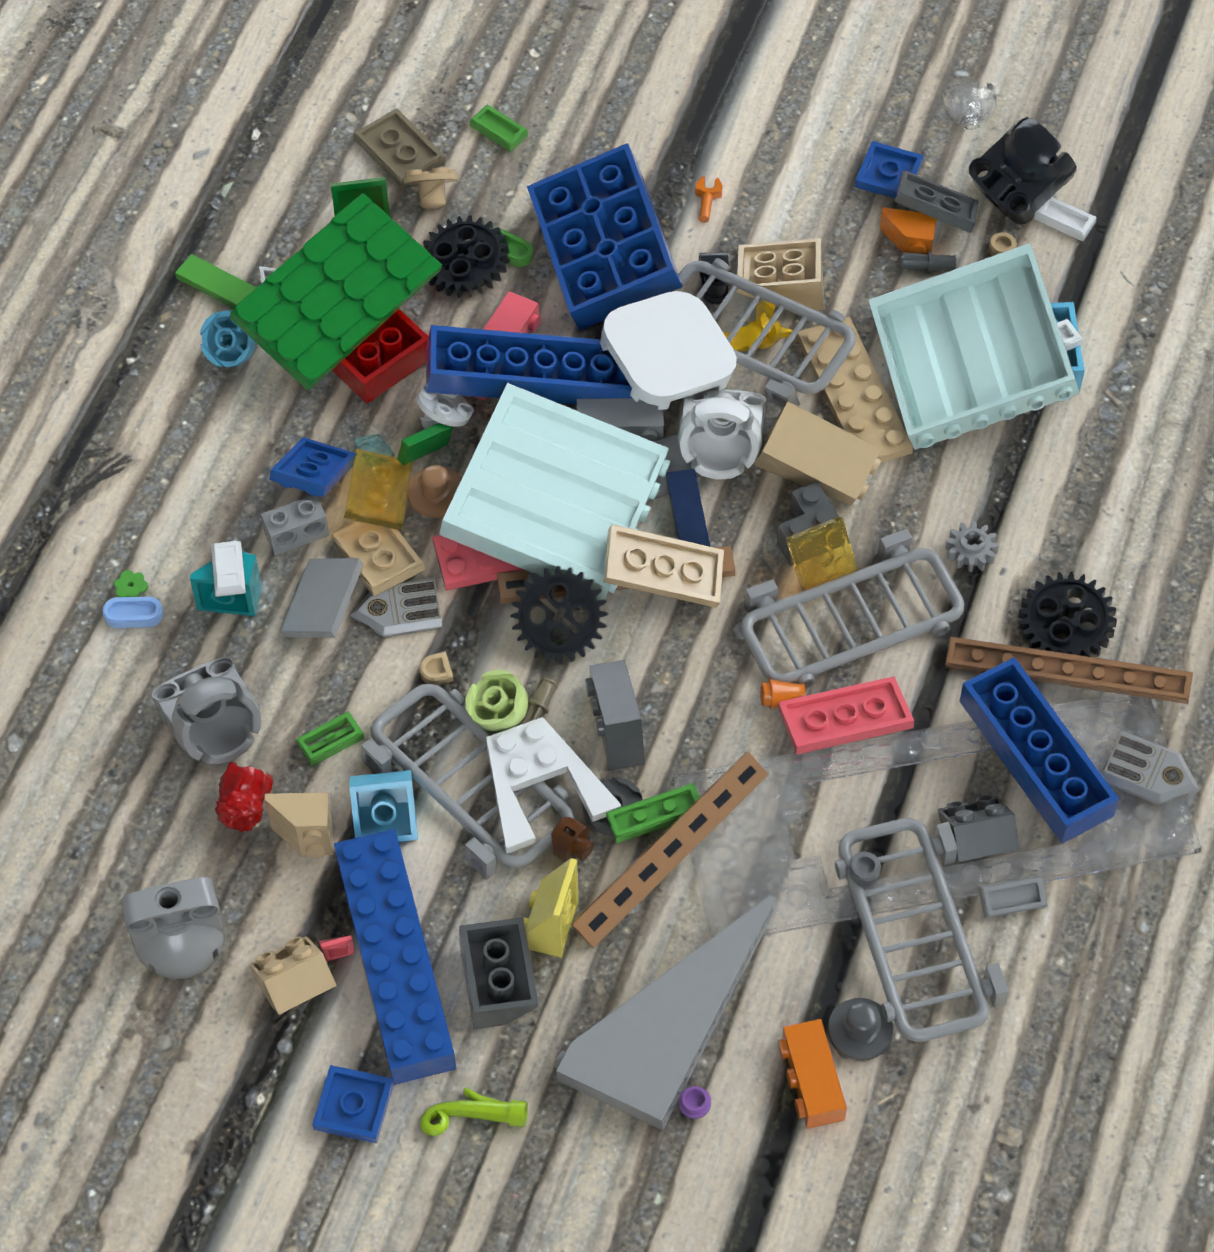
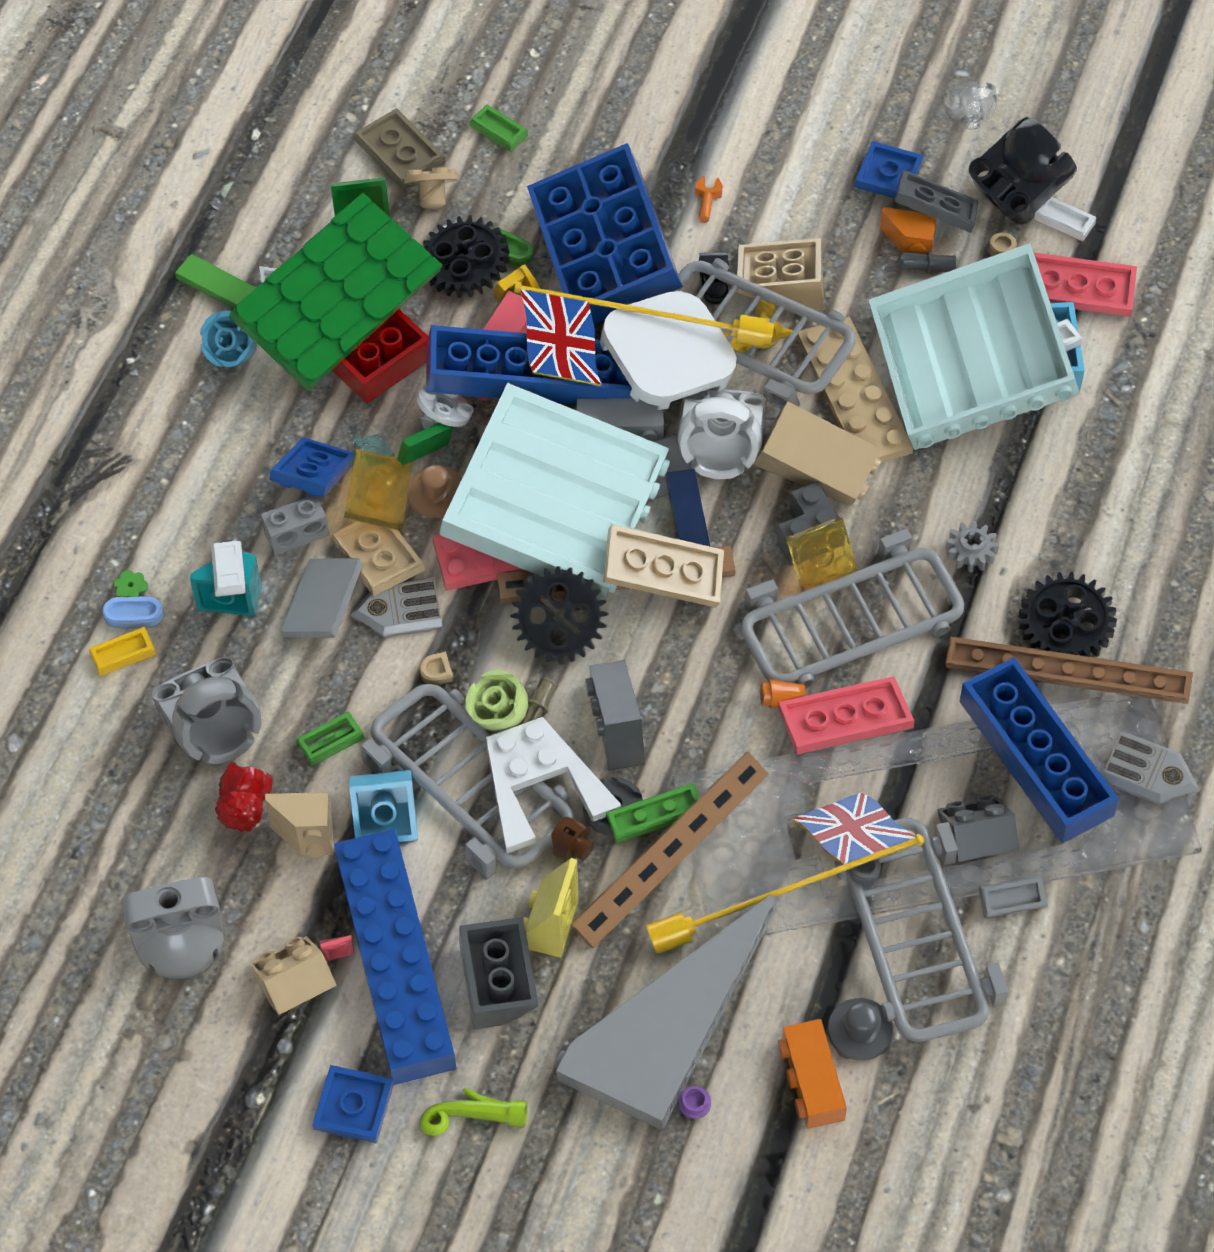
none -> yellow tile [88,627,156,677]
none -> yellow tile [493,264,540,301]
none -> flag [514,281,774,386]
none -> flag [646,793,924,955]
none -> coral plate [1034,253,1137,317]

